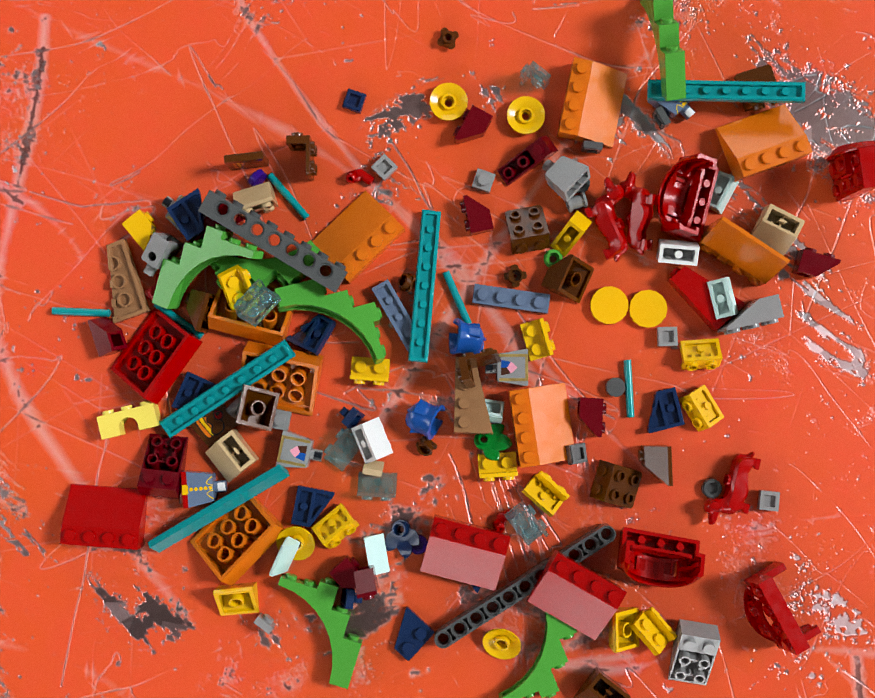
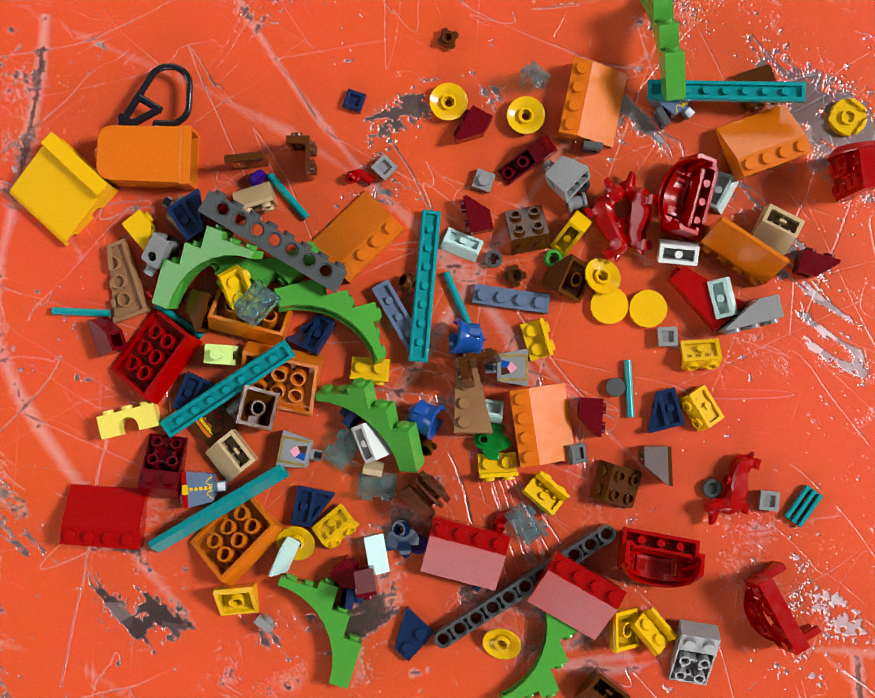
light grey plate [272,409,292,430] -> none
none -> yellow panel [9,132,119,246]
none -> orange piece [94,63,200,191]
none -> yellowish green torso [204,344,243,366]
none -> bright green arch [315,378,425,473]
none -> copper wheel [399,470,451,522]
none -> light aqua slope [440,227,484,262]
none -> dark grey bush [485,250,502,268]
none -> yellow dish [584,258,621,294]
none -> teal tile [784,485,823,528]
none -> yellow tile [828,98,867,137]

